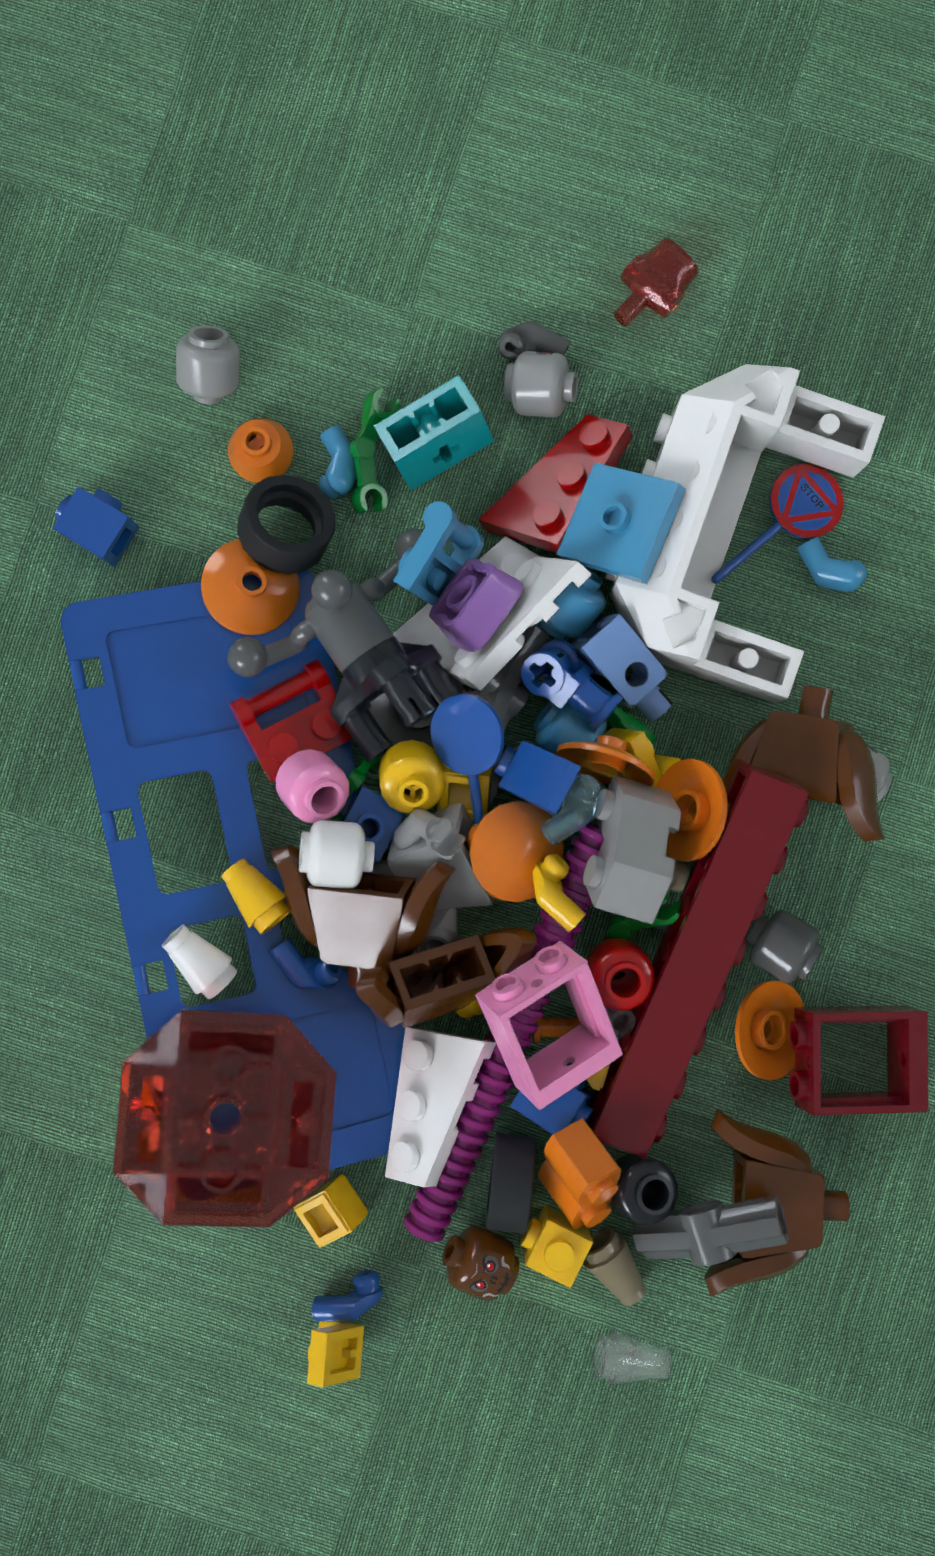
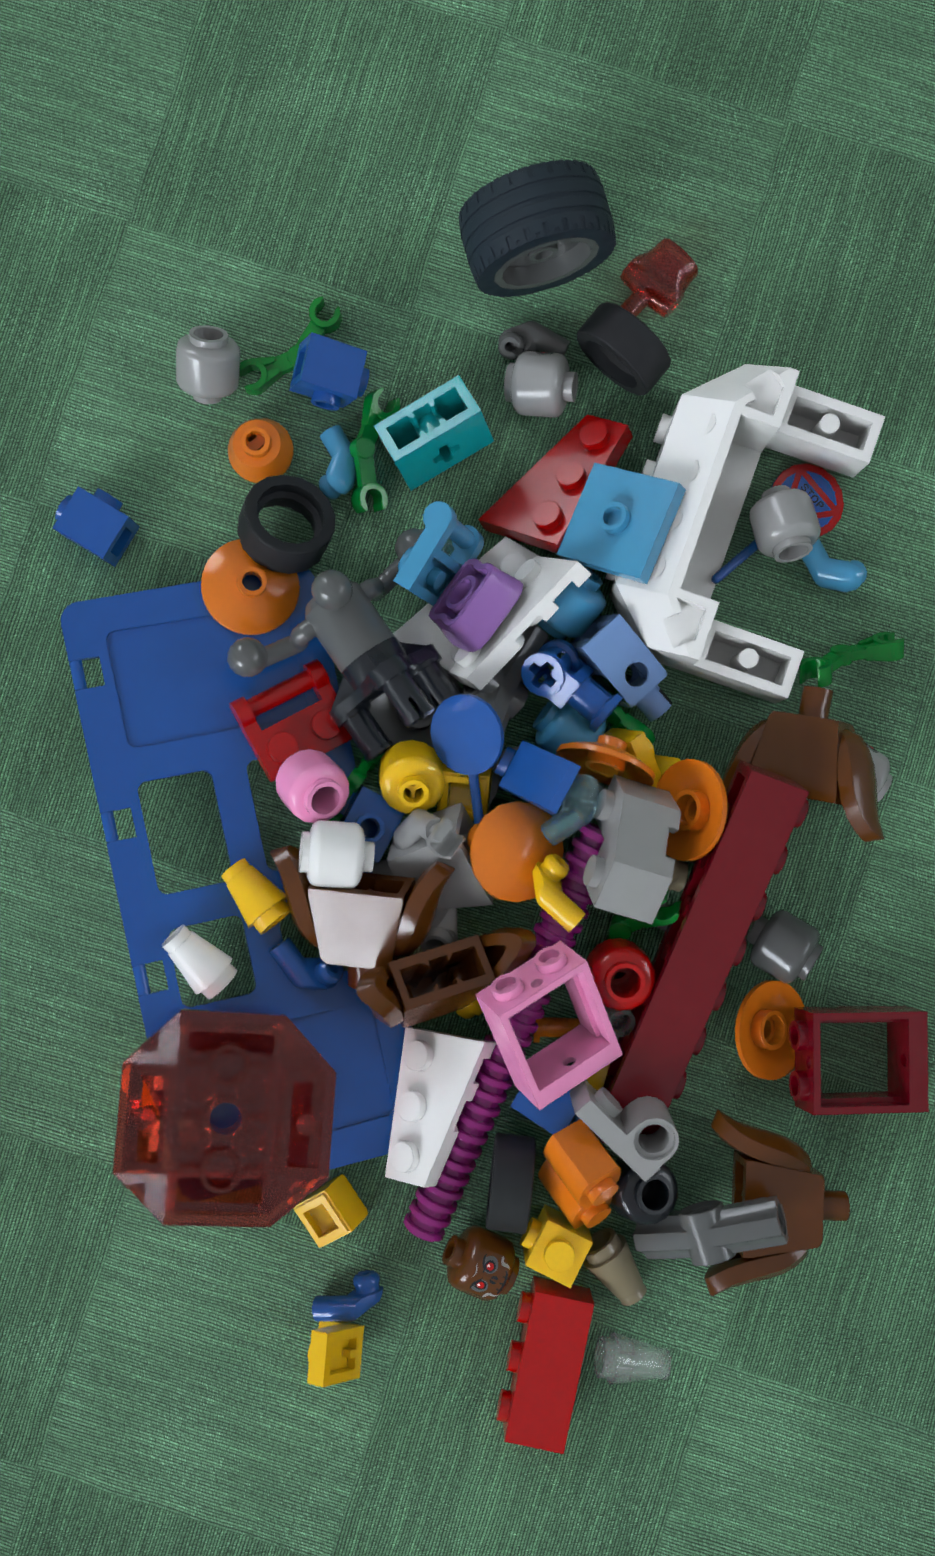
none -> green piece [239,296,342,396]
none -> blue brick [289,332,370,411]
none -> black wheel [458,160,616,297]
none -> red brick [496,1276,594,1454]
none -> light grey plate [569,1080,679,1182]
none -> black tyre [577,302,671,396]
none -> light grey head [749,485,821,563]
none -> green piece [799,632,905,688]

